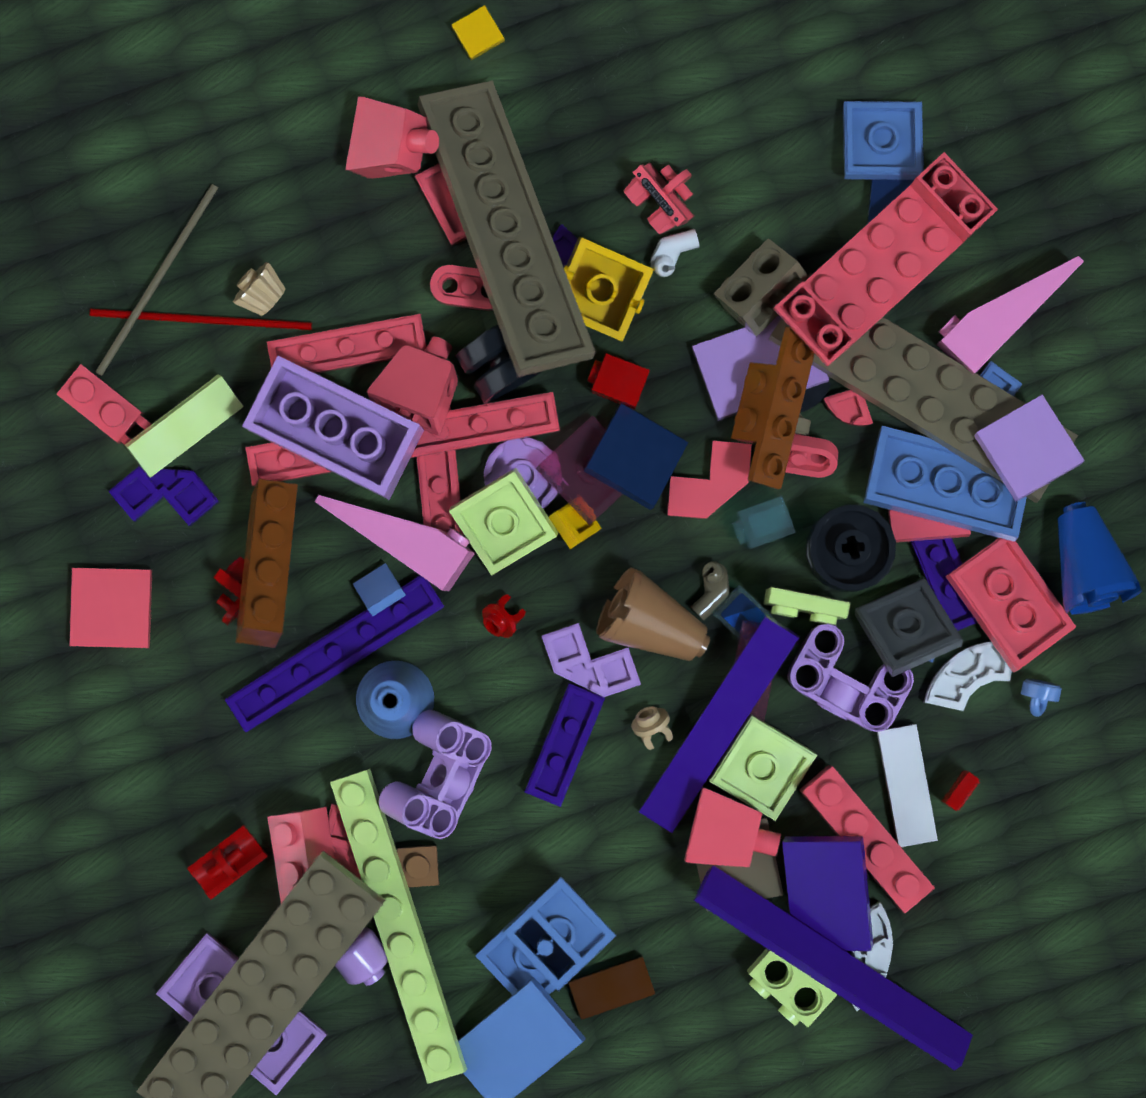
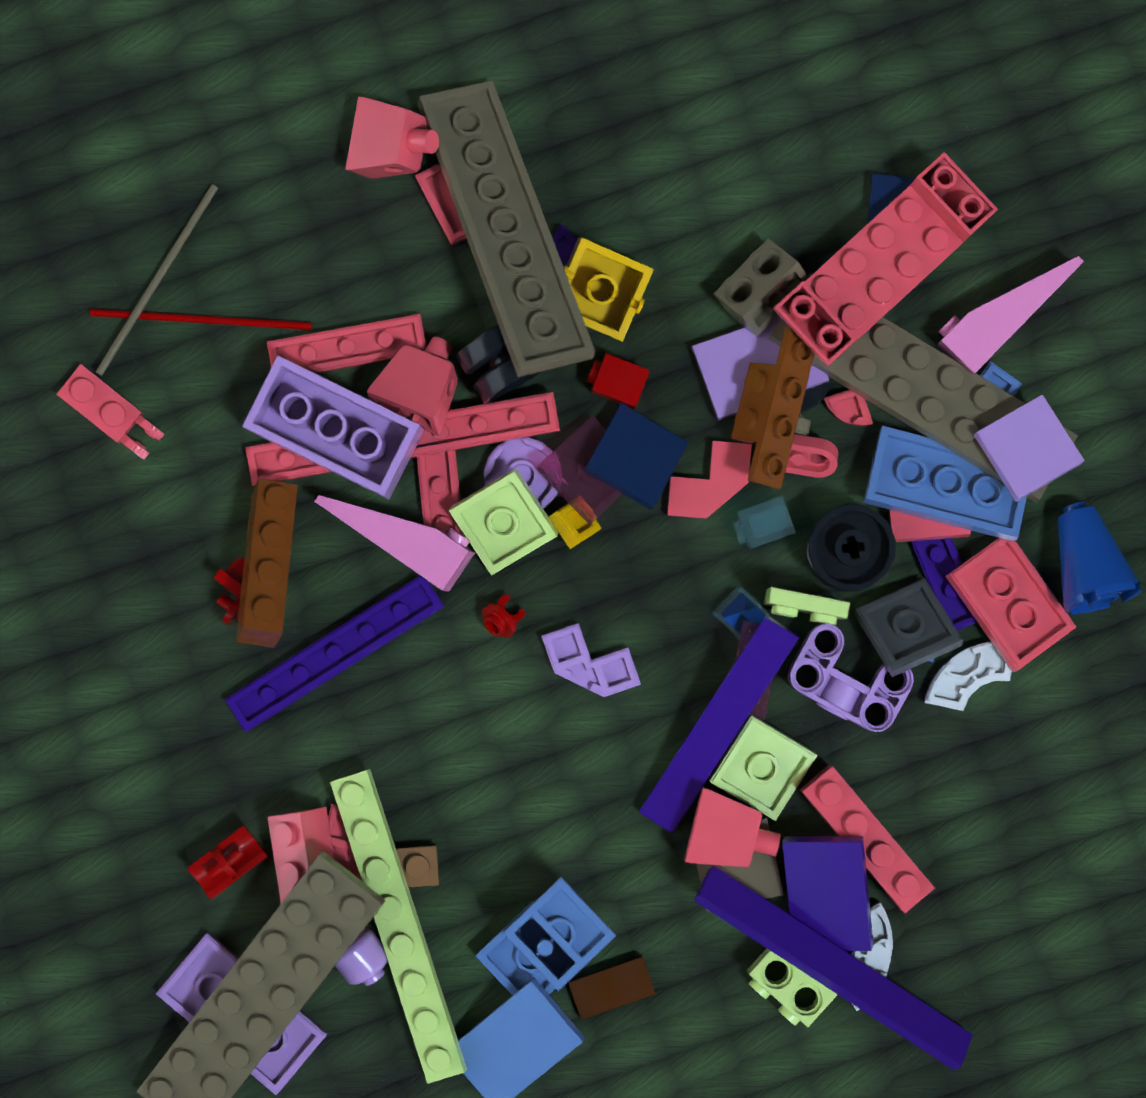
coral tile [70,568,152,648] -> none
dark purple tile [108,466,220,526] -> none
yellowish green tile [125,374,244,478] -> none
tan piece [232,262,286,316] -> none
medium blue tile [353,563,406,616] -> none
medium blue cone [356,661,434,739] -> none
lavender beam [379,710,491,839] -> none
coral plate [430,265,493,311] -> none
yellow tile [451,5,505,60] -> none
dark purple tile [525,683,605,807] -> none
medium nougat cone [596,567,710,661] -> none
coral hips [624,163,694,234] -> none
tan plate [631,706,673,750] -> none
white arm [651,229,700,277] -> none
dark tan arm [691,561,729,621] -> none
medium blue tile [843,101,924,180] -> none
white tile [877,724,938,847] -> none
red tile [941,770,980,811] -> none
medium blue tile [1021,679,1062,717] -> none

